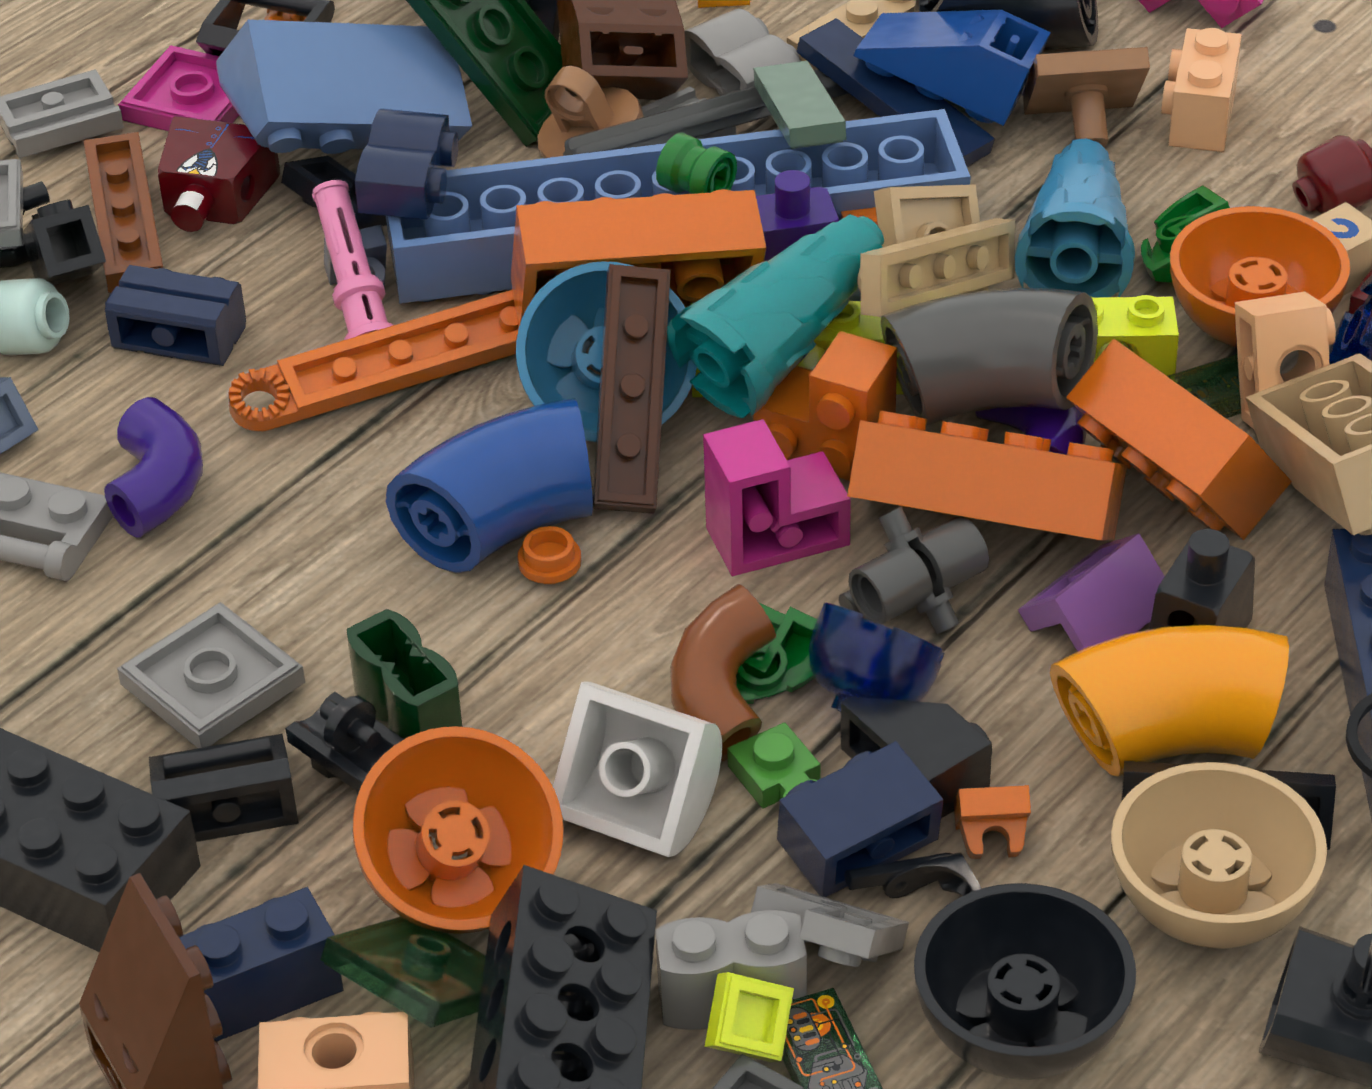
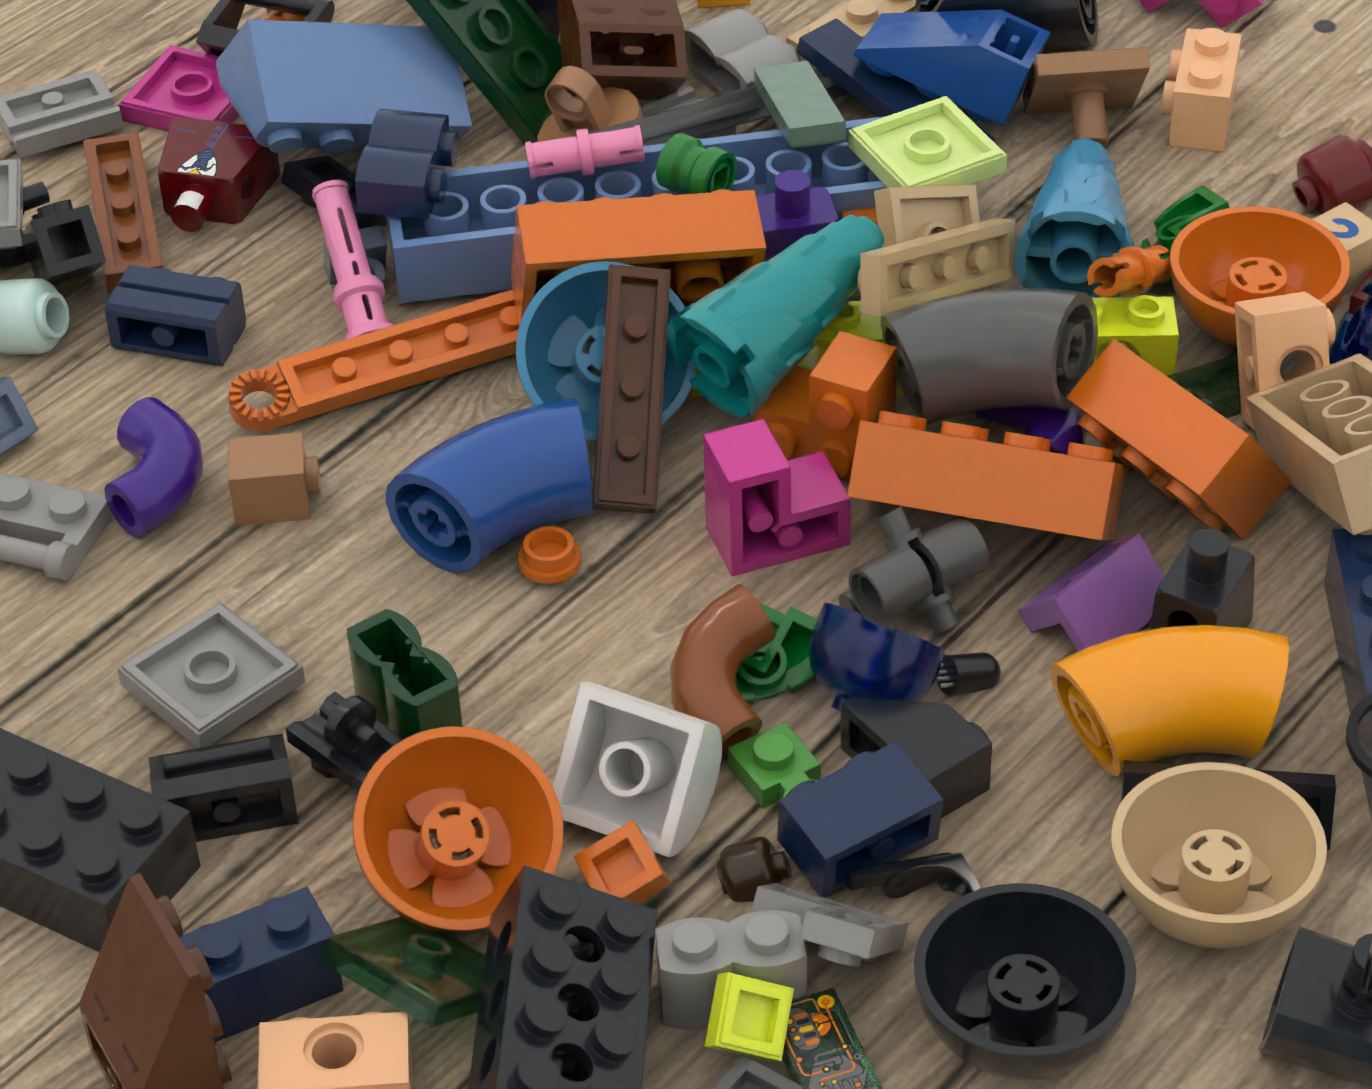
orange tile [954,785,1031,859] -> none
none -> medium nougat brick [228,432,321,526]
none -> bright pink pin [525,125,645,180]
none -> orange plate [574,820,671,904]
none -> dark brown piece [717,836,792,902]
none -> yellowish green tile [848,96,1007,187]
none -> black piece [930,652,1001,695]
none -> orange pin [1087,245,1171,297]

